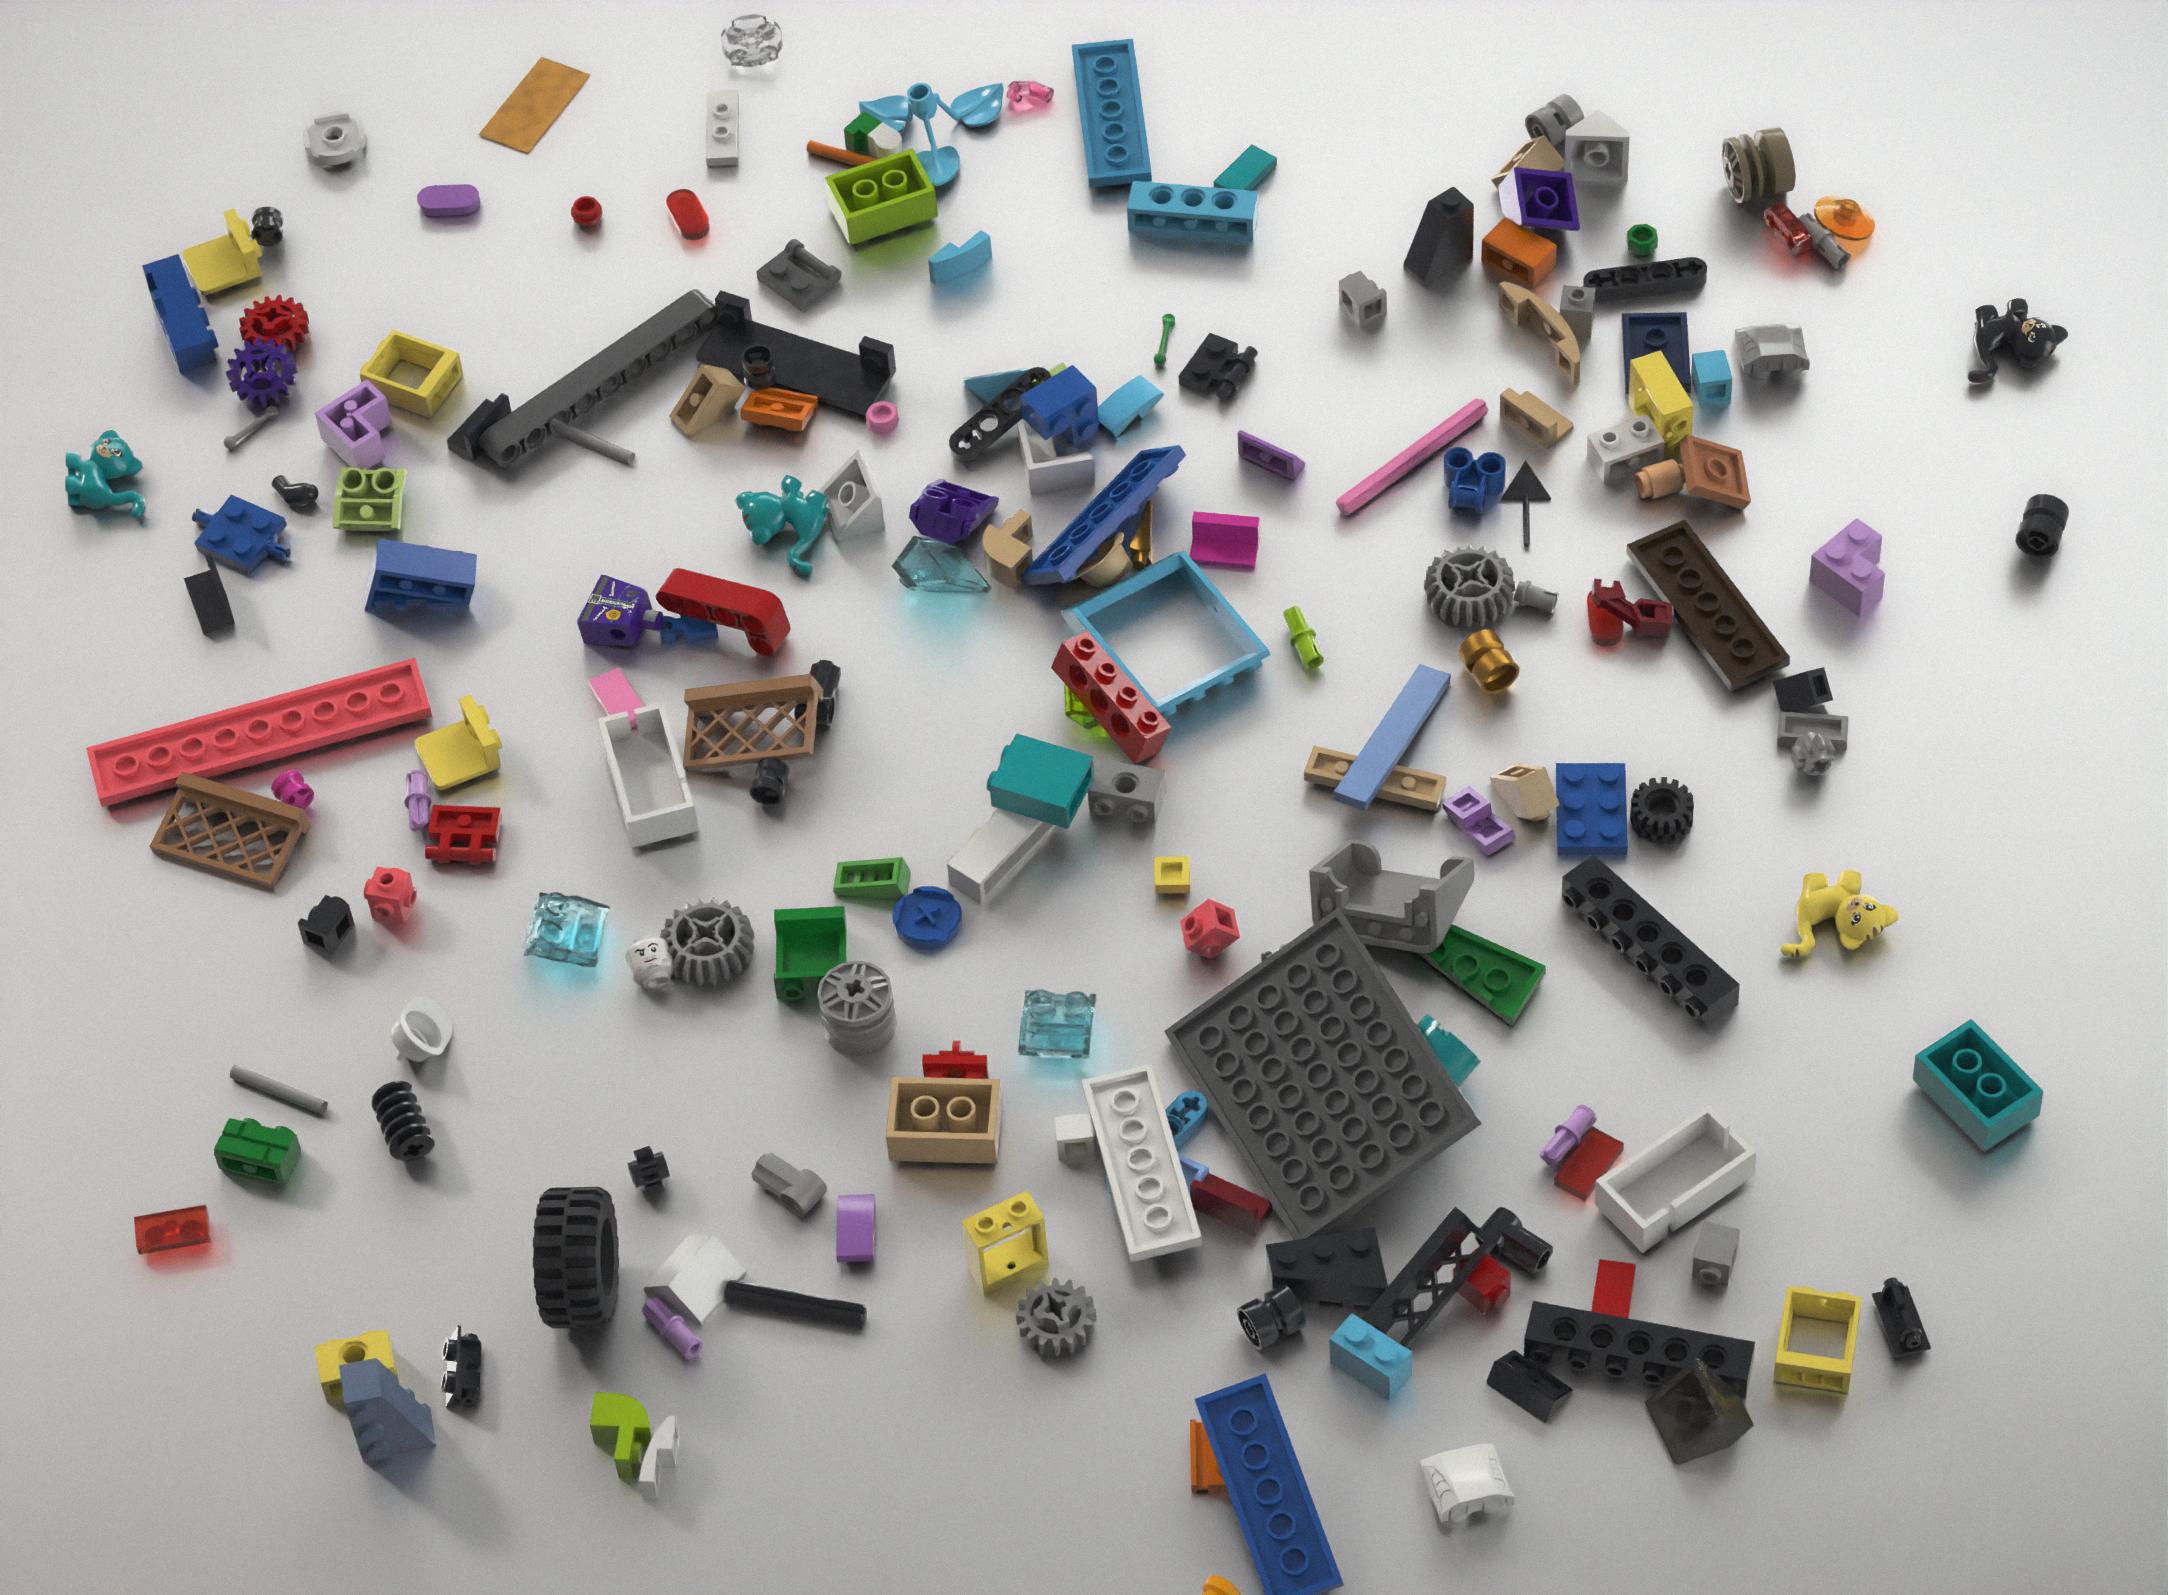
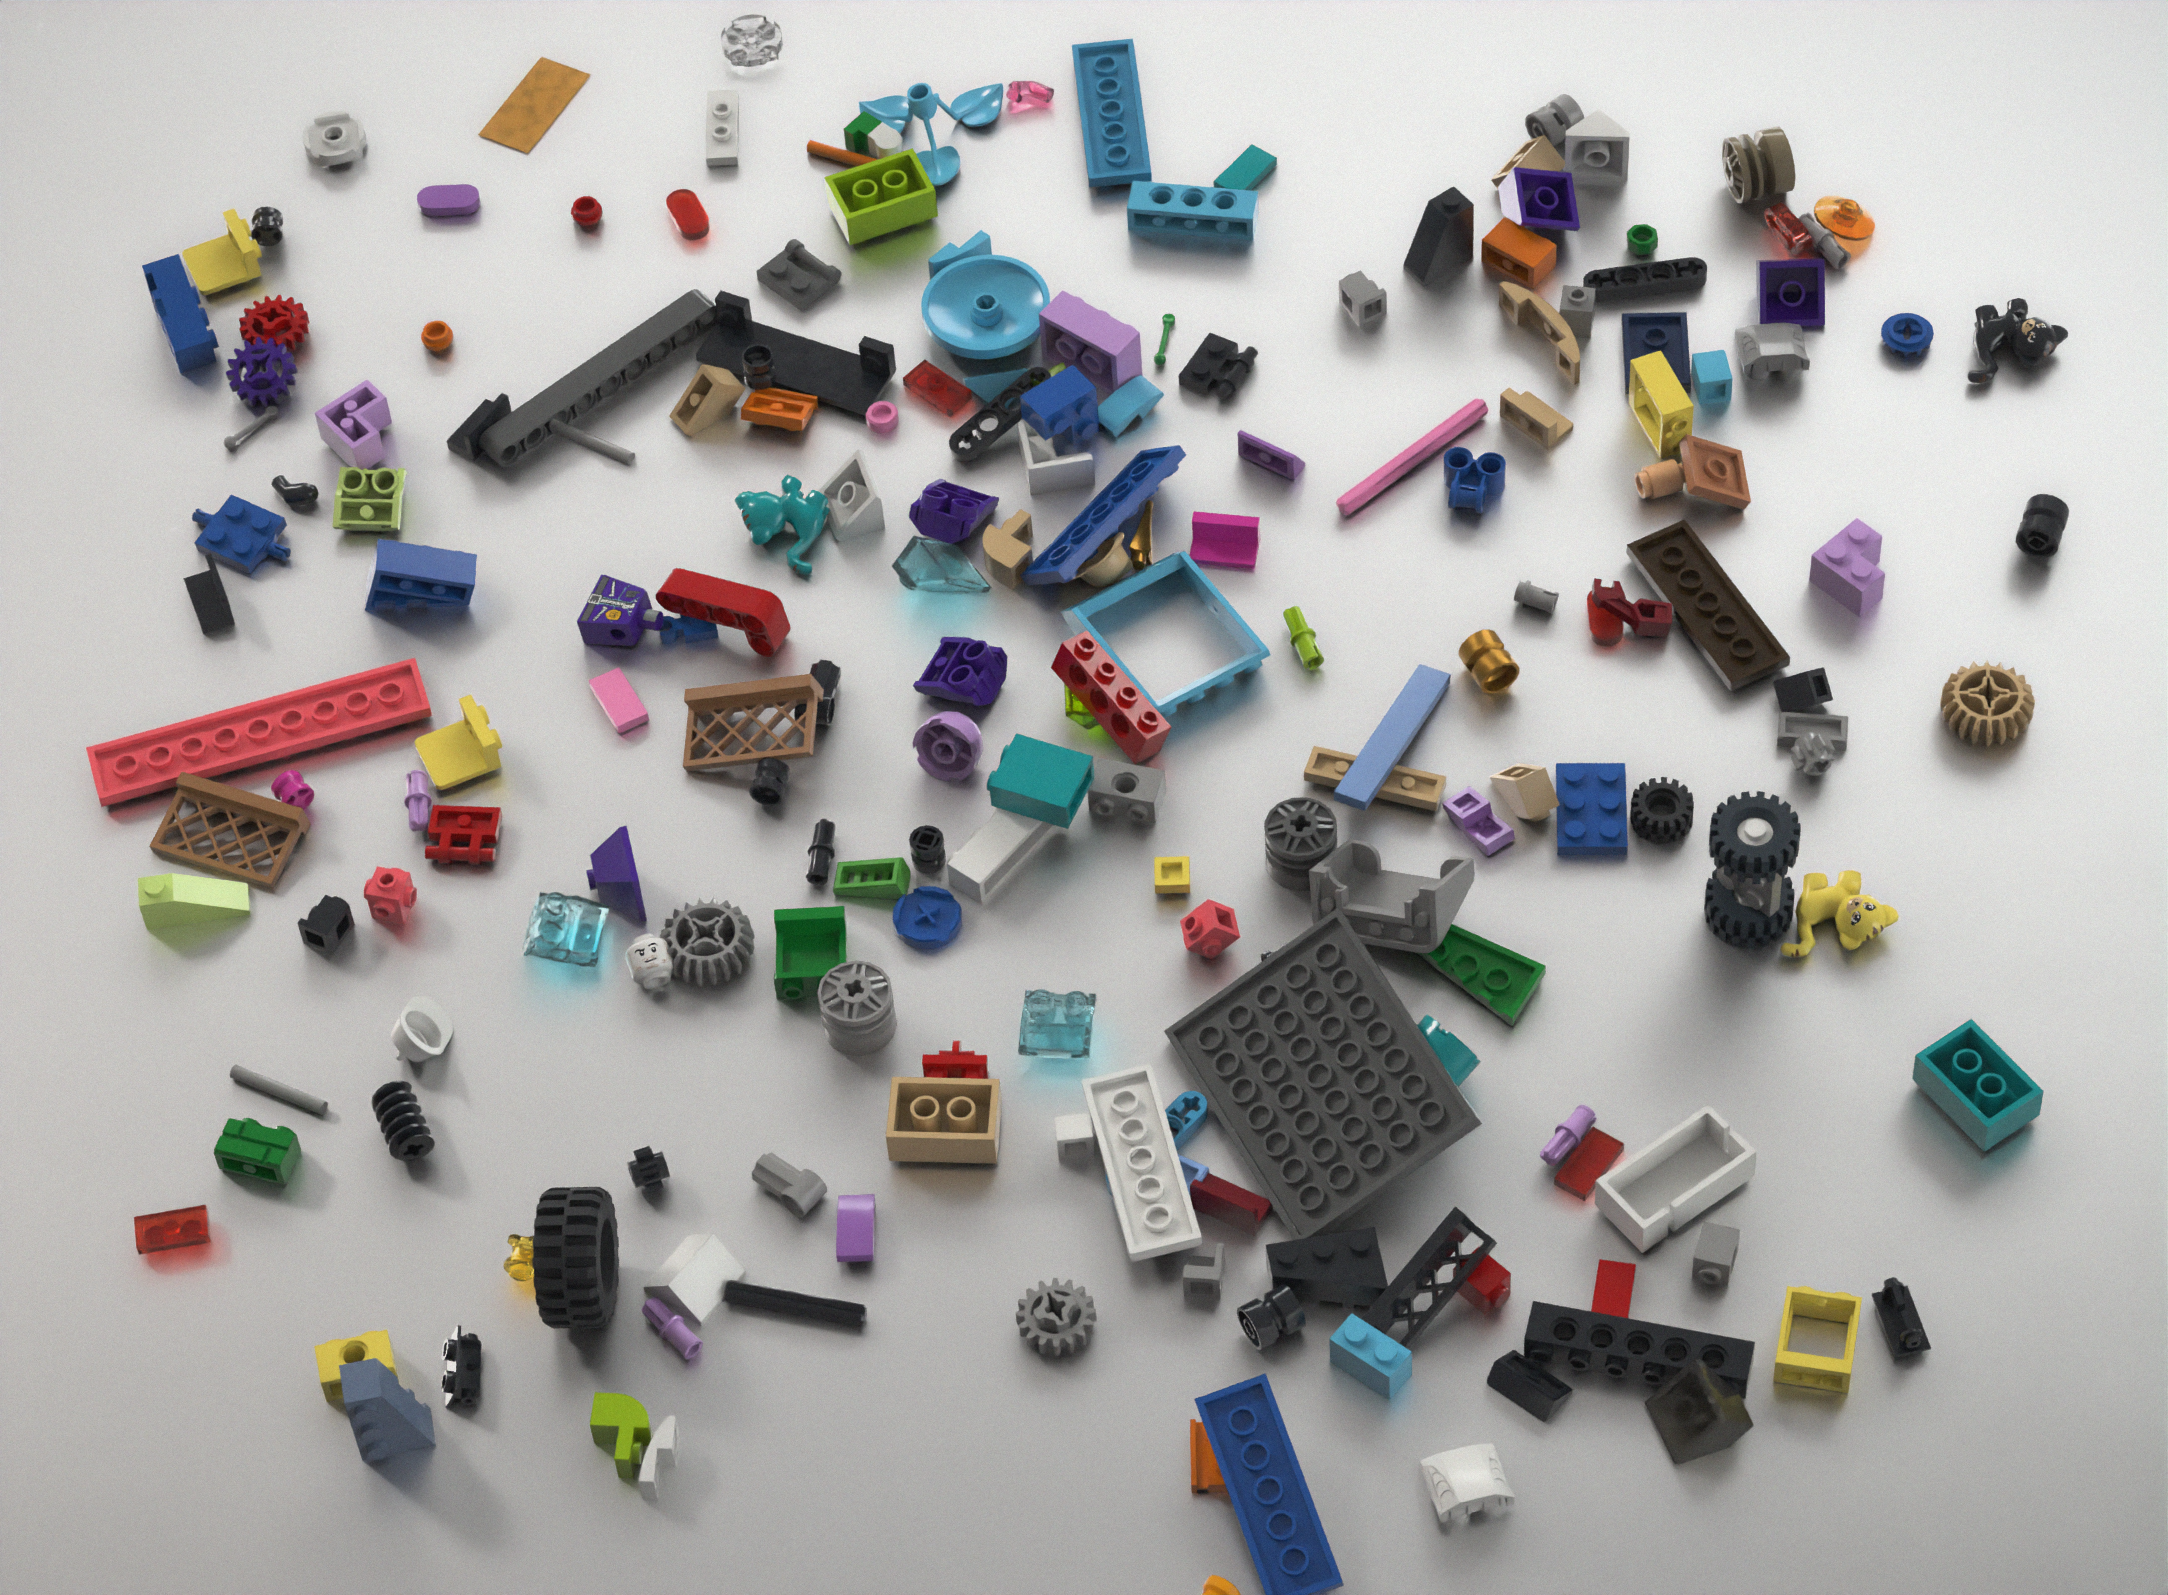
teal animal [65,430,146,519] -> none
light yellow window [359,330,463,419] -> none
white piece [597,702,699,848] -> none
light yellow window [961,1190,1049,1295] -> none
light grey gear [1424,544,1515,628] -> none
black piece [1475,1207,1553,1274] -> none
black piece [1501,460,1551,547] -> none
black brick [1561,854,1740,1028] -> none
white brick [1586,414,1665,484] -> none
none -> yellowish green slope [138,873,250,930]
none -> orange plate [421,321,453,351]
none -> clear yellow brick [503,1234,534,1281]
none -> dark purple slope [586,826,647,923]
none -> black axle [806,819,836,885]
none -> clear red plate [903,360,972,417]
none -> black wheel [909,825,946,874]
none -> lavender cylinder [912,711,983,781]
none -> dark purple slope [913,637,1008,706]
none -> medium azure dish [921,255,1050,359]
none -> lavender brick [1039,290,1143,395]
none -> light grey panel [1183,1243,1225,1299]
none -> dark grey wheel [1264,797,1337,891]
none -> black plate [1704,791,1801,949]
none -> dark purple slope [1756,259,1825,326]
none -> blue gear [1881,313,1934,357]
none -> tan gear [1940,660,2035,747]

